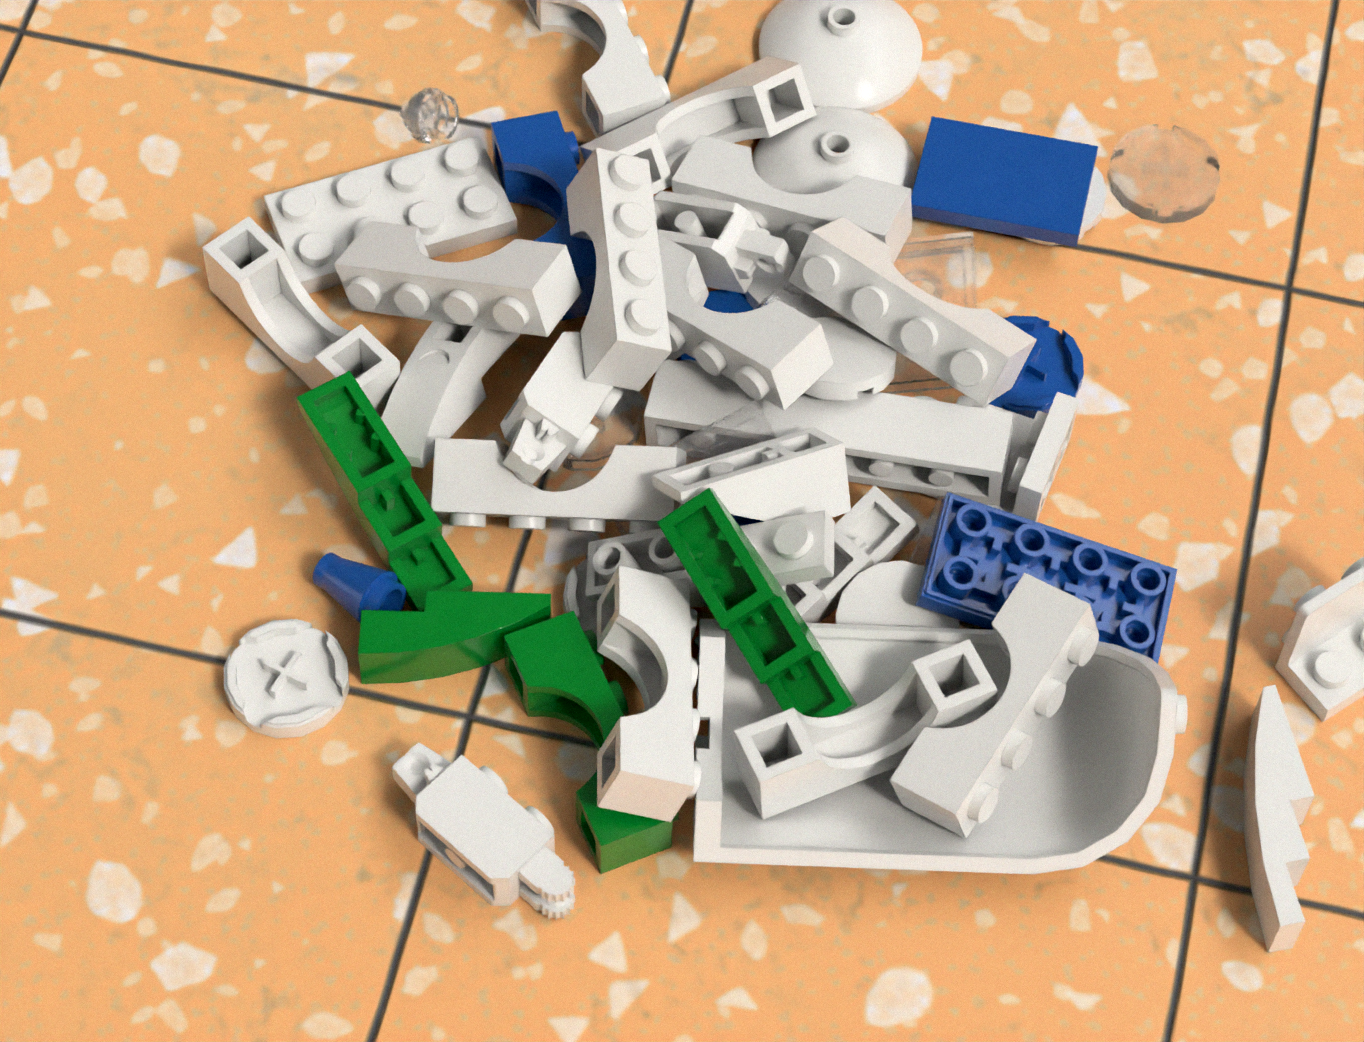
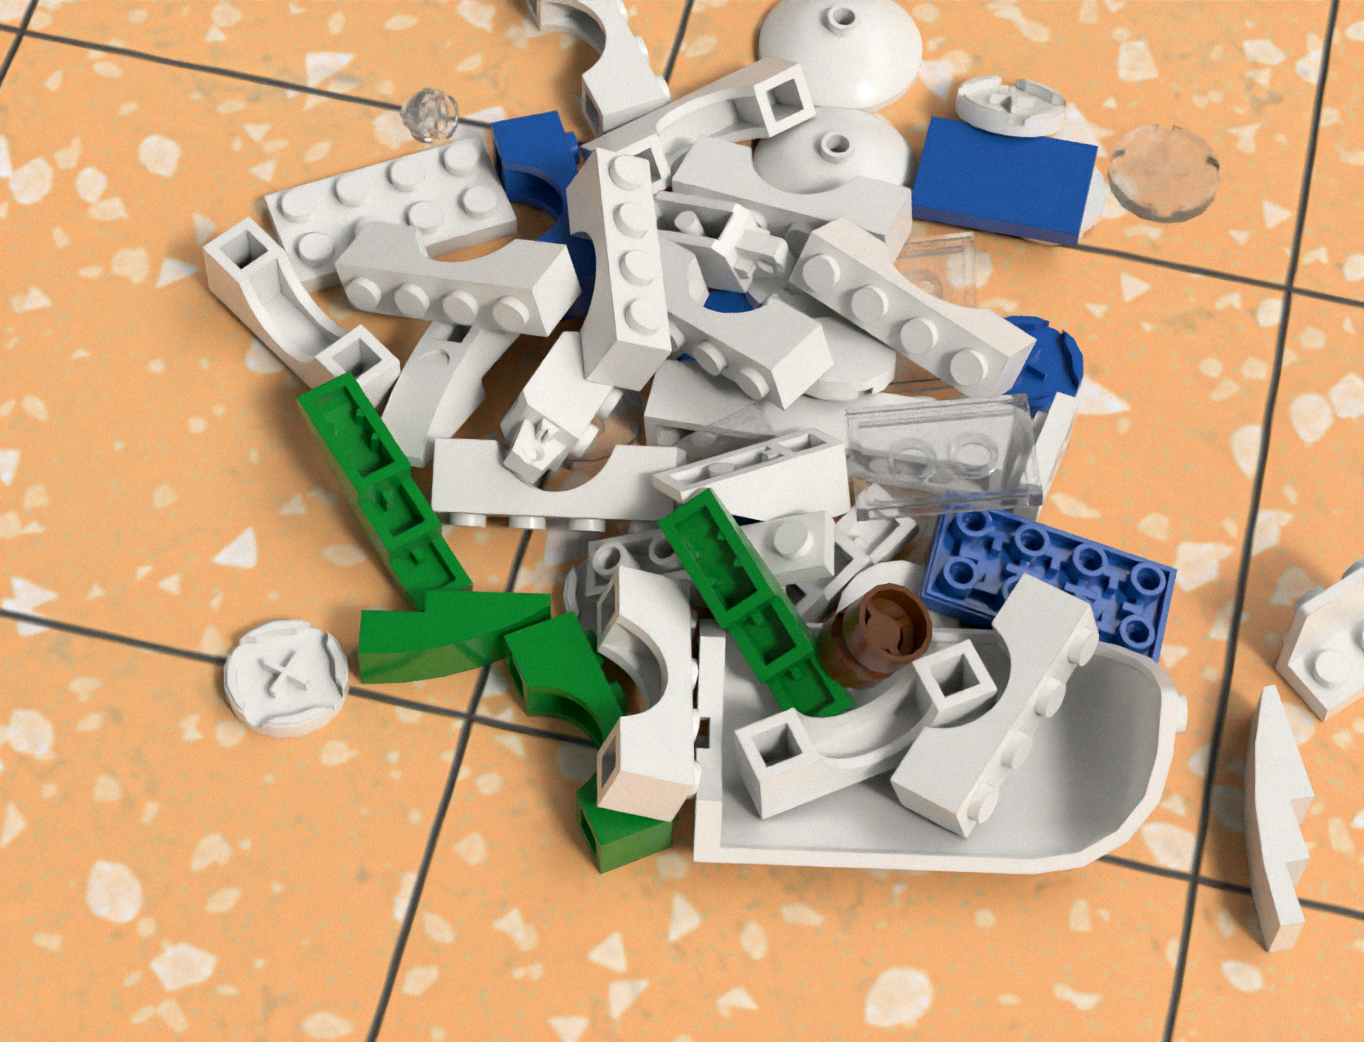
blue cone [313,552,406,623] -> none
white hinge [392,742,575,920] -> none
none -> reddish brown wheel [817,583,932,690]
none -> clear tile [844,393,1043,522]
none -> white tile [955,75,1067,137]

